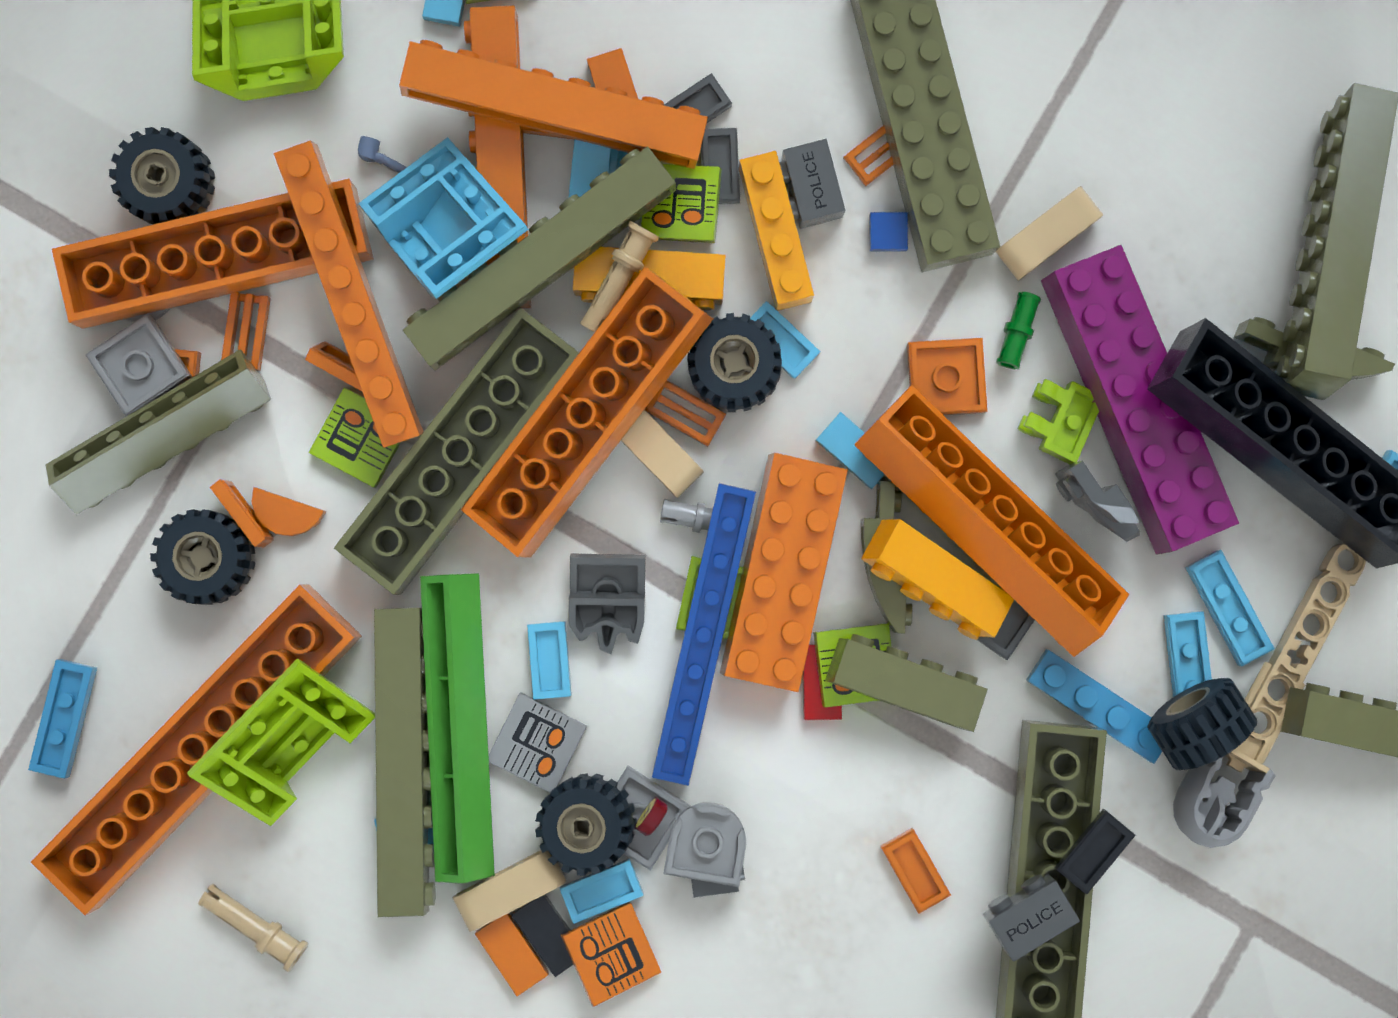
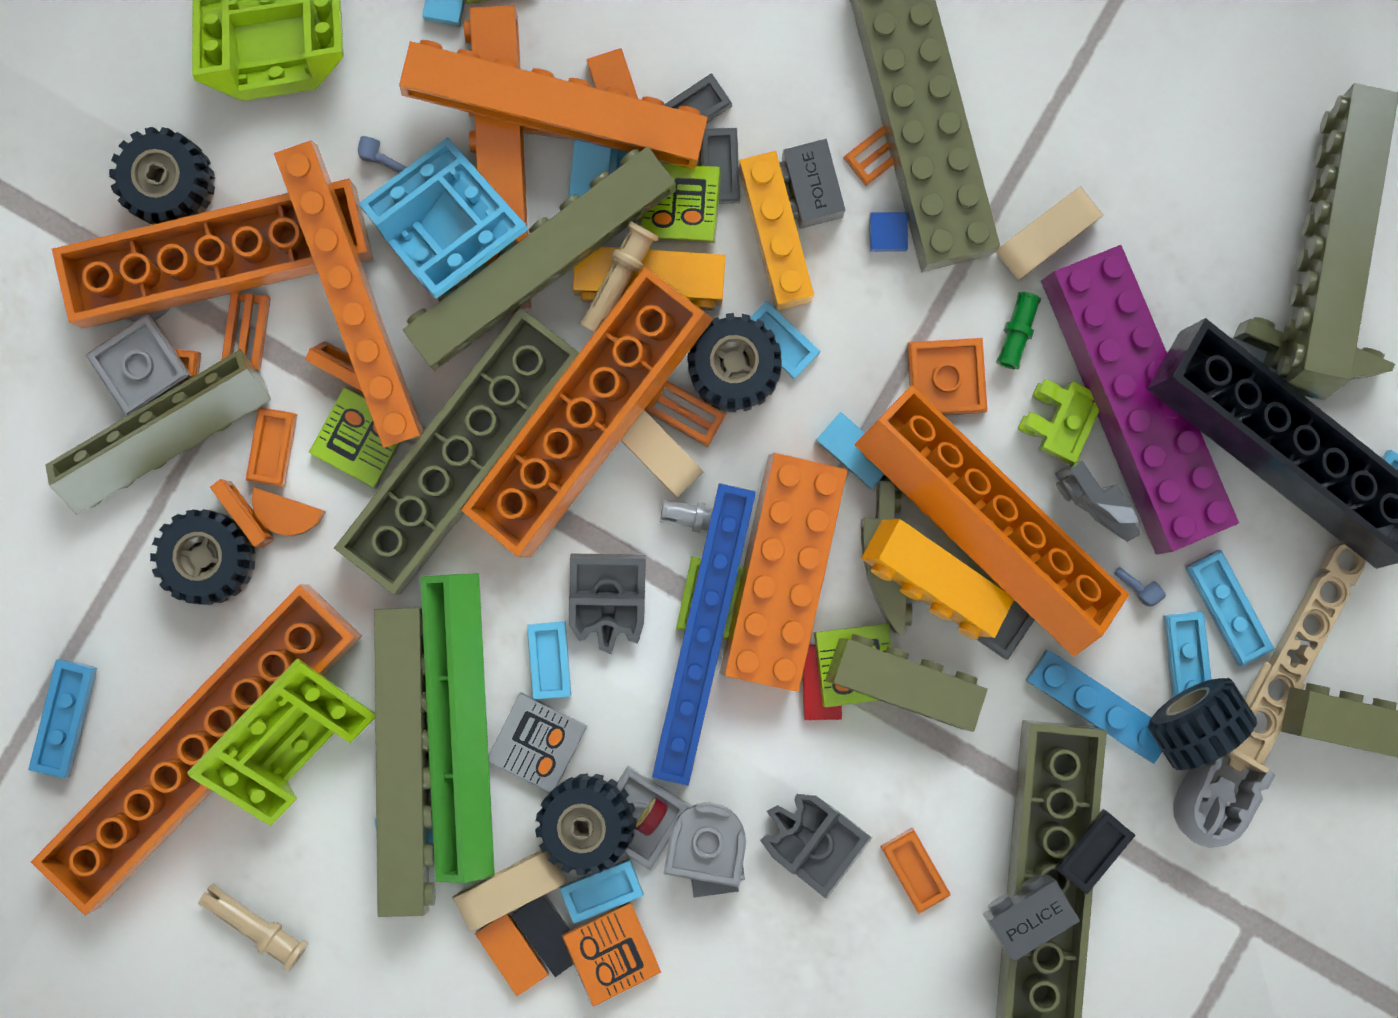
none -> orange tile [245,407,298,487]
none -> dark grey plate [760,794,873,898]
none -> sand blue hand [1114,567,1166,607]

